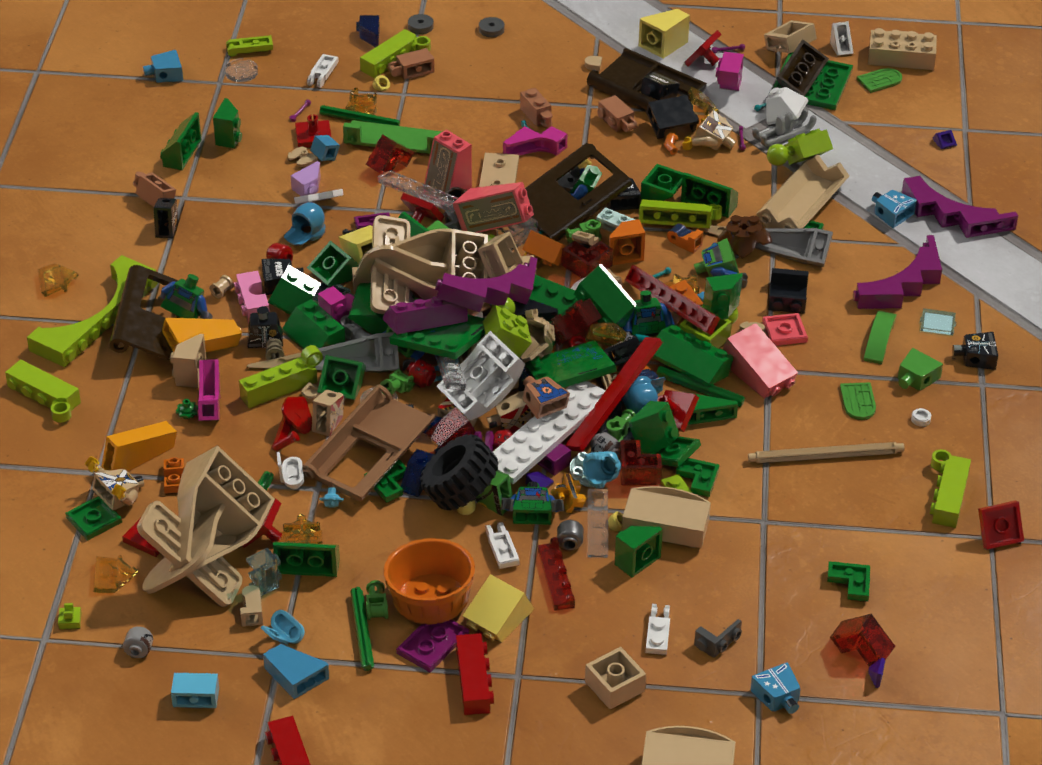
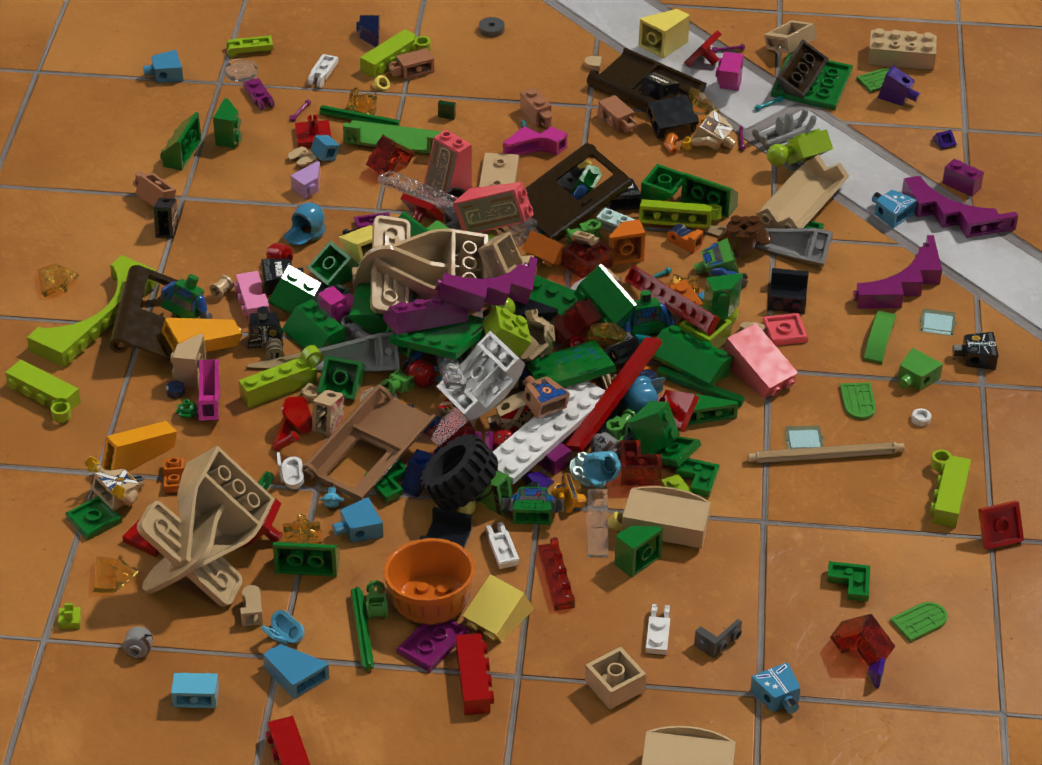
clear light blue window [246,548,282,598] -> none
white tile [294,189,344,204] -> none
dark grey piece [408,14,434,34] -> none
flat silver head [557,520,584,550] -> none
white slope [766,87,808,125] -> none
white slope [830,21,854,56] -> none
none -> dark blue tile [166,380,185,399]
none -> magenta hinge [243,78,275,110]
none -> dark azure torso [332,497,383,543]
none -> black panel [419,507,472,548]
none -> dark green tile [438,100,456,119]
none -> clear light blue piece [785,426,824,449]
none -> dark purple torso [878,66,920,106]
none -> bright green window [890,602,948,642]
none -> magenta brick [942,159,984,197]

